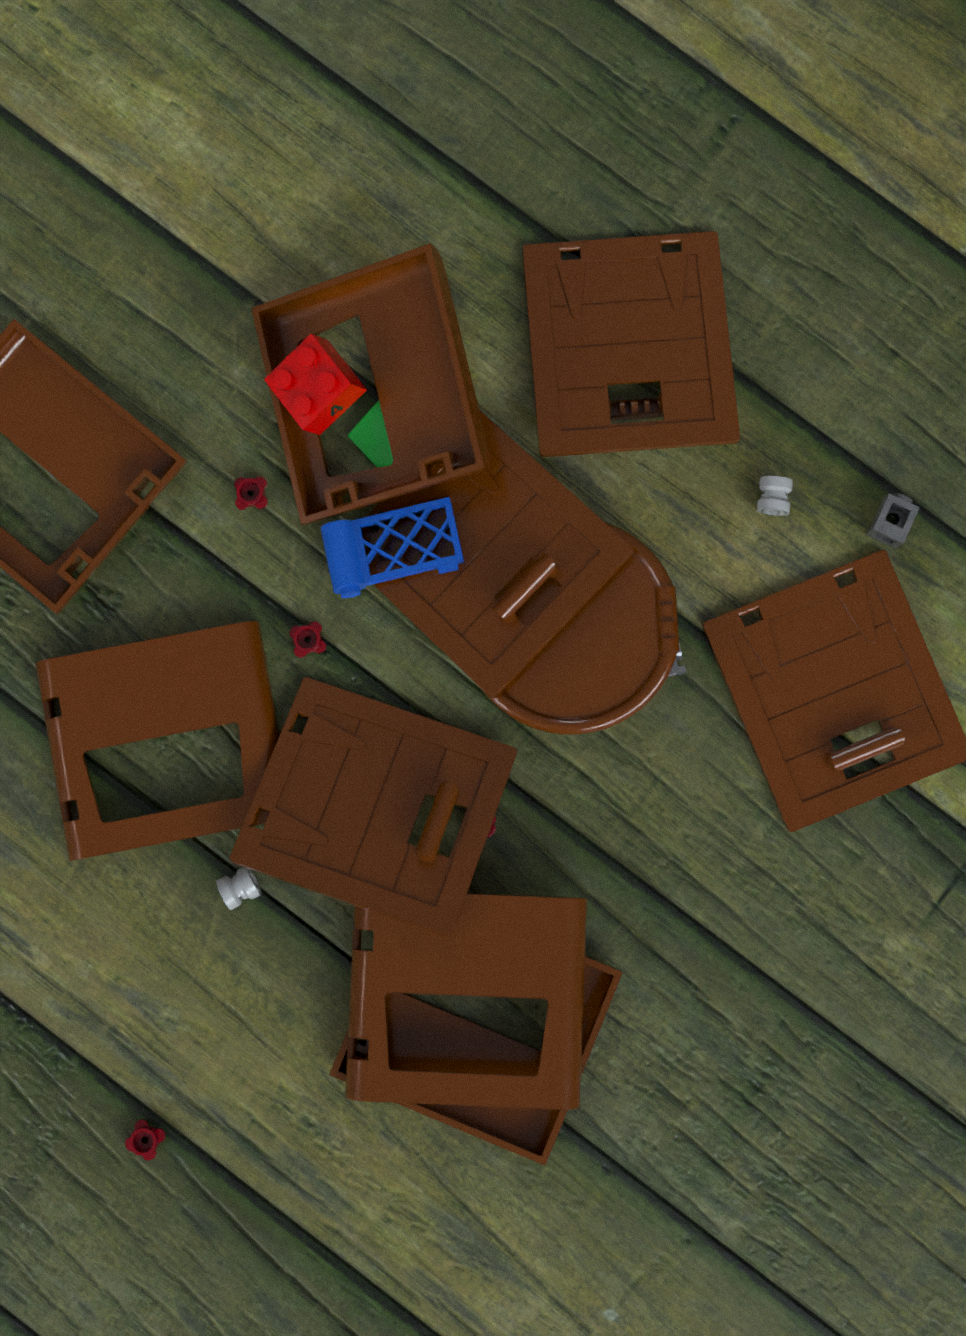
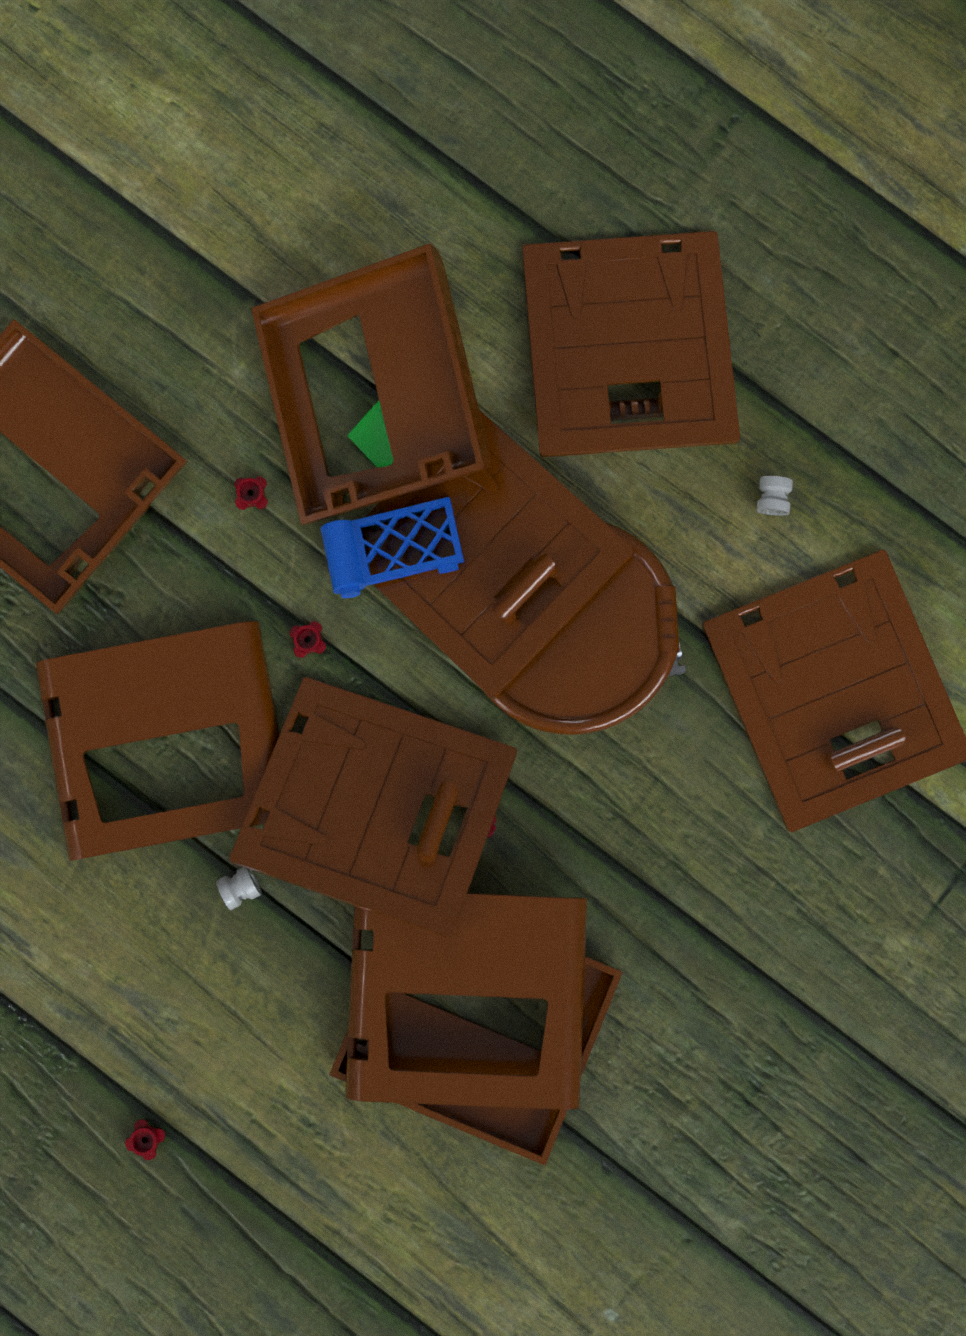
red brick [264,333,367,435] -> none
flat silver brick [866,493,920,548] -> none

